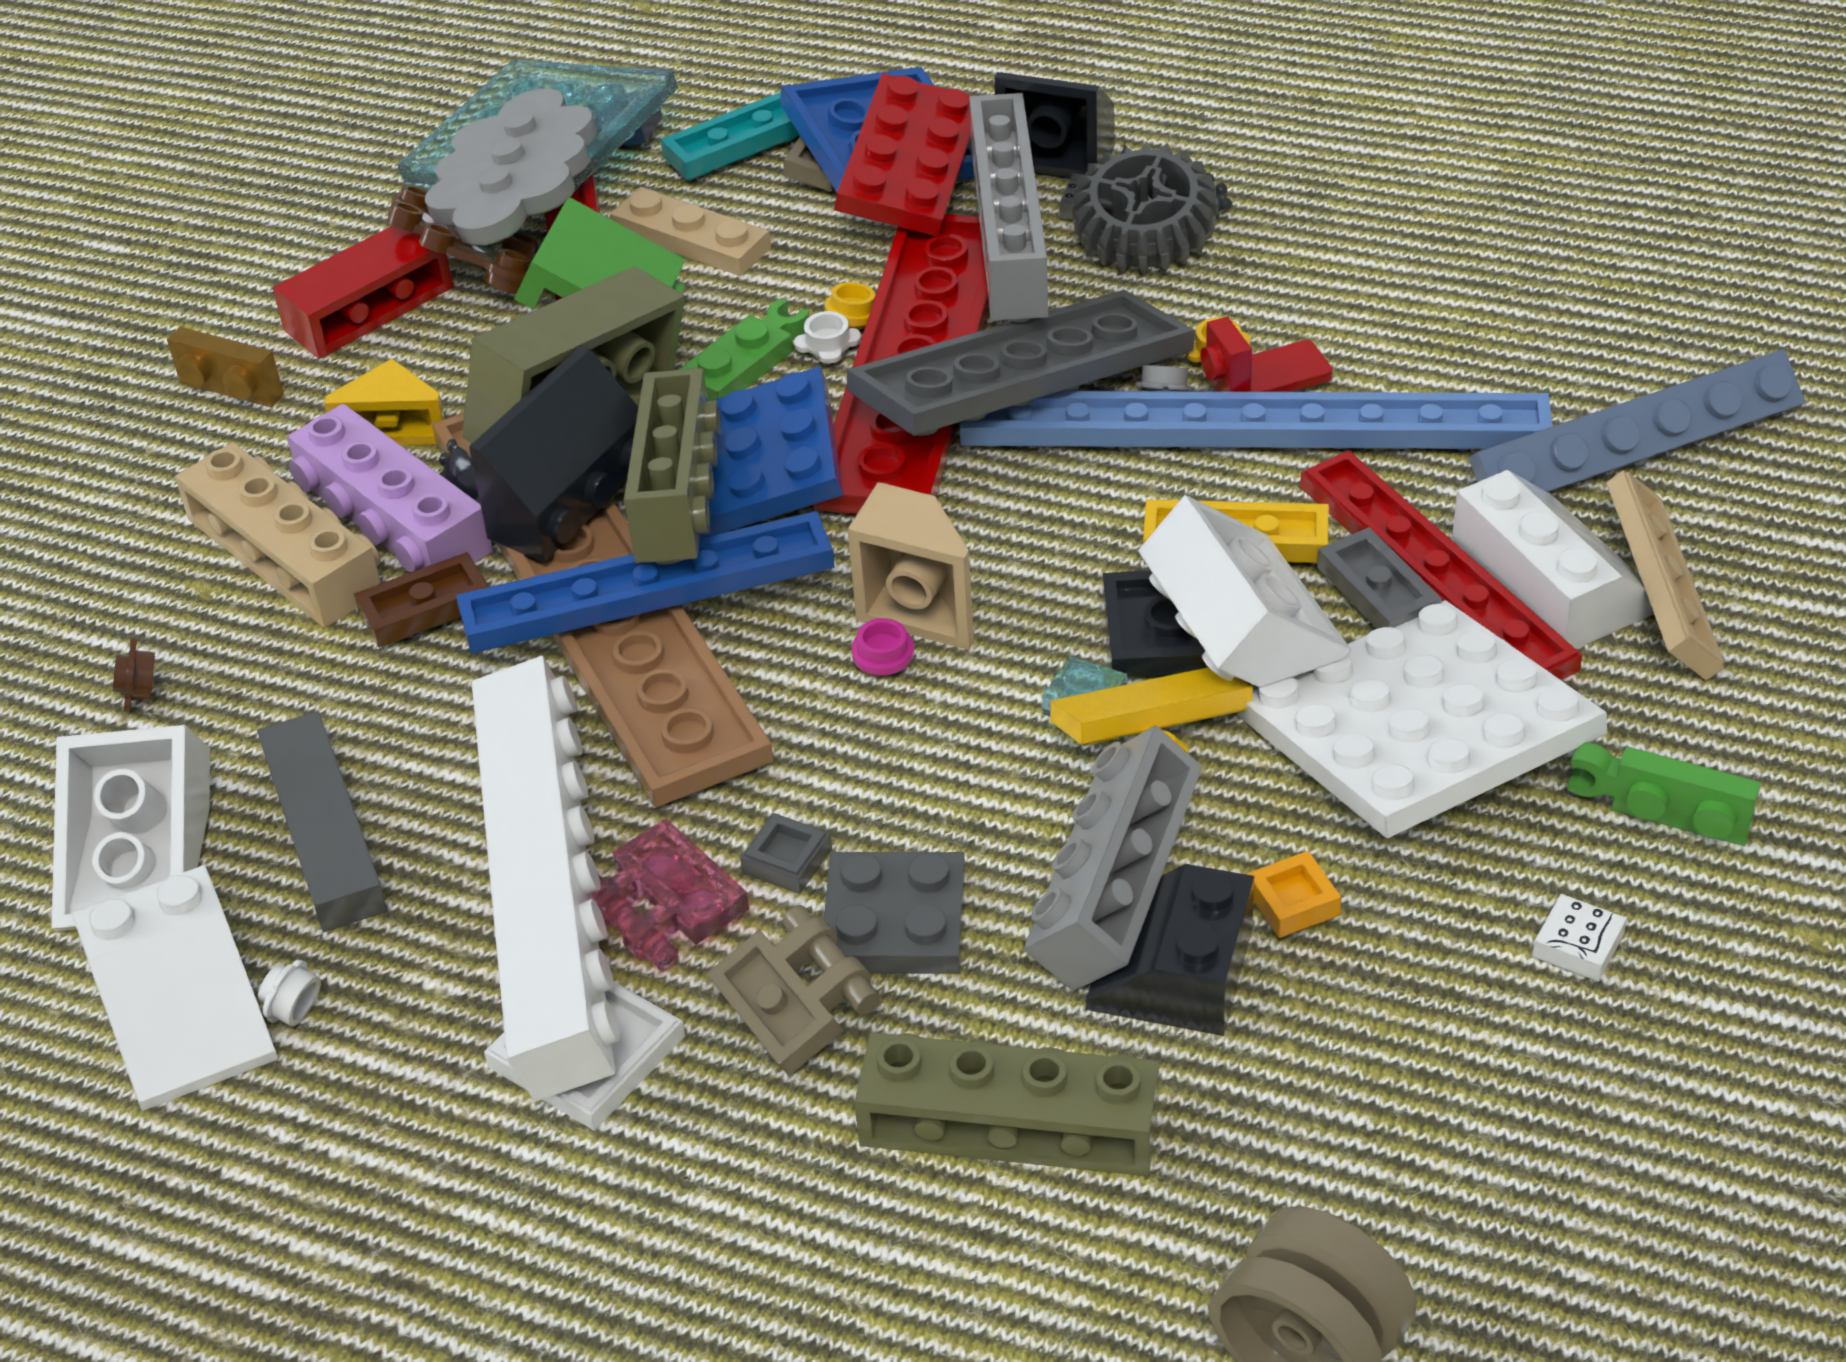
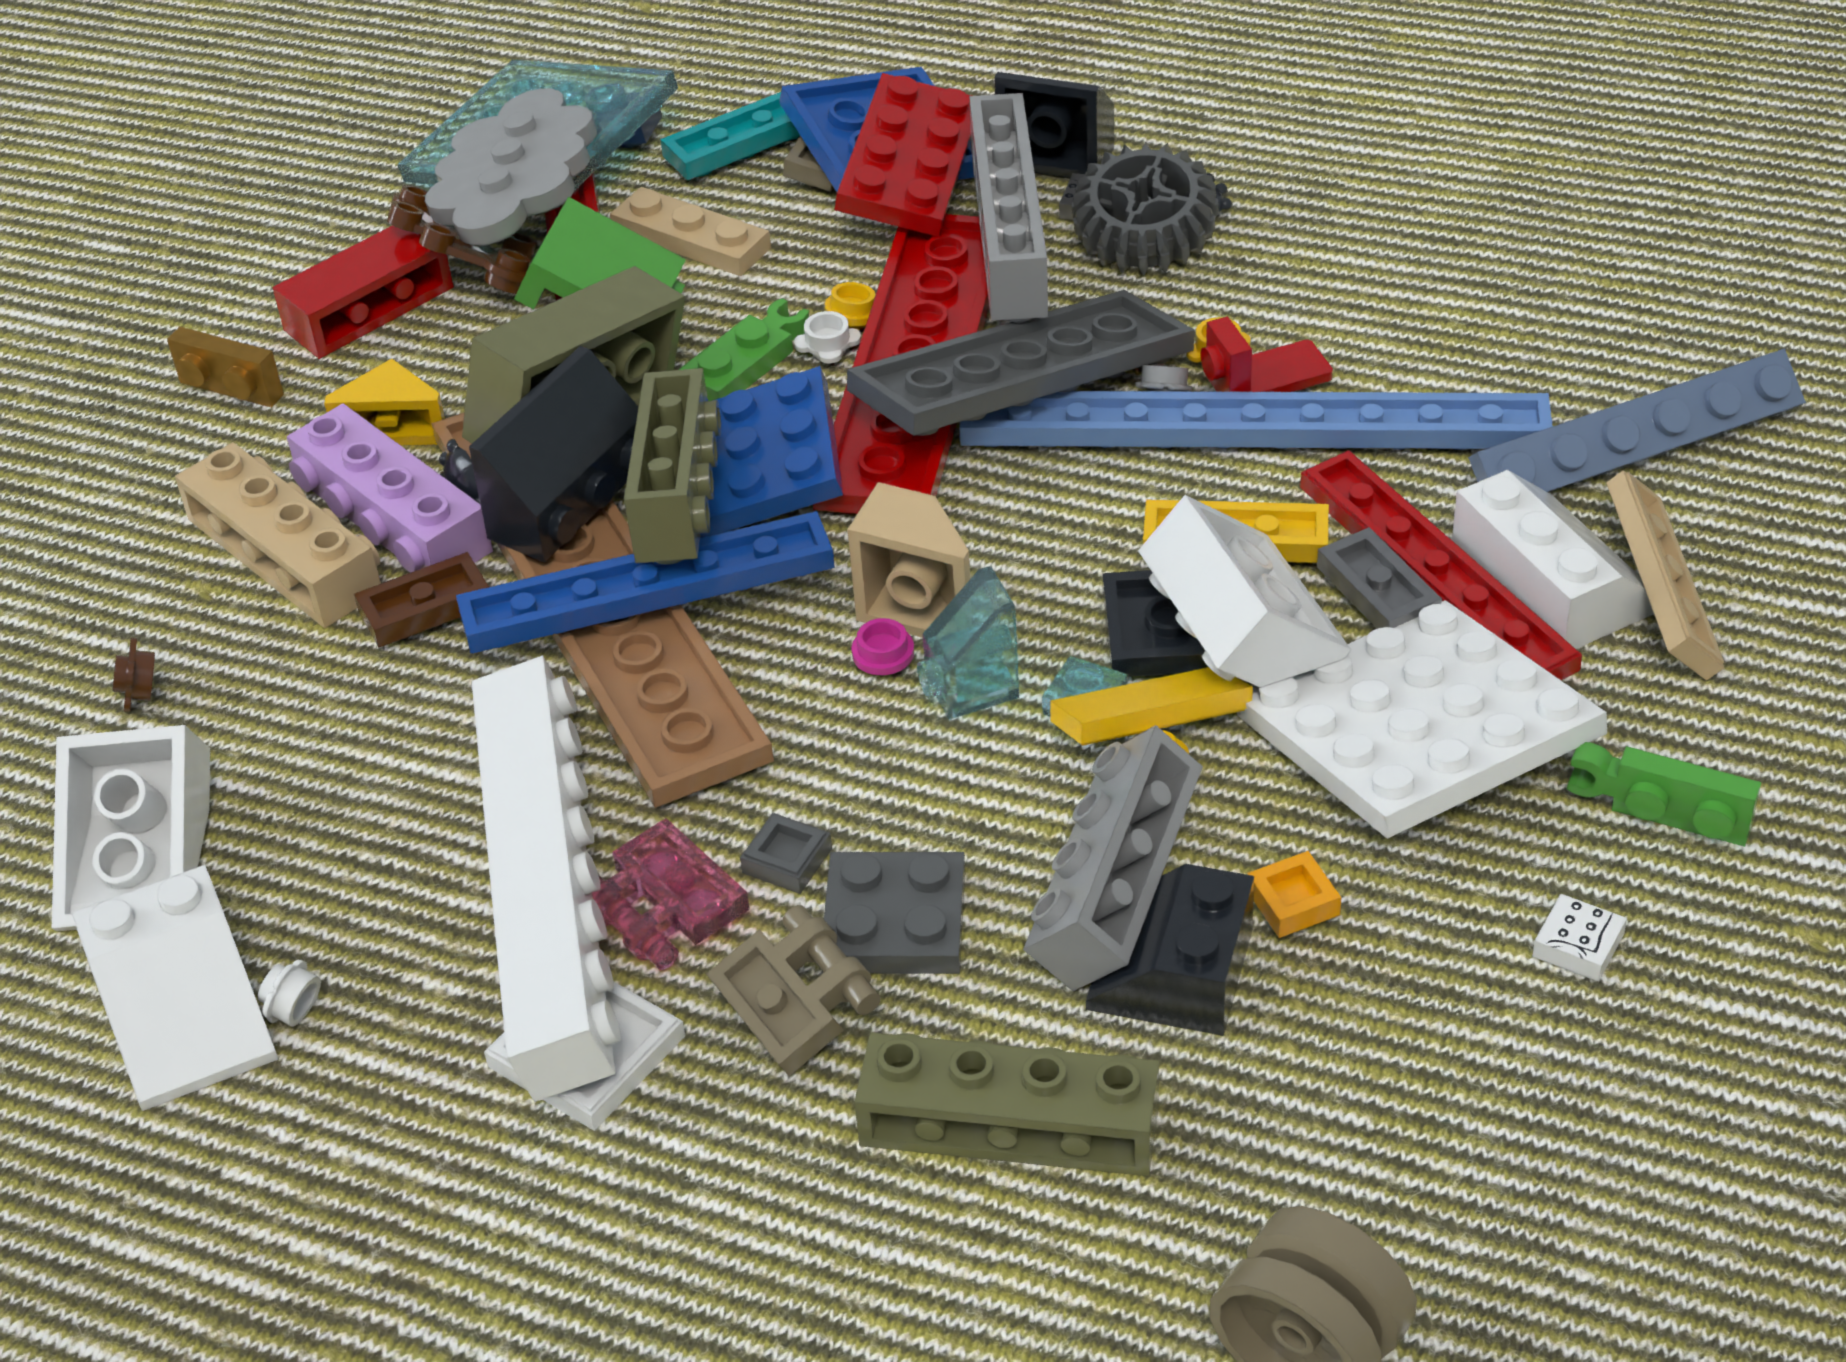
dark grey slope [257,711,388,933] -> none
none -> clear light blue slope [917,566,1019,720]

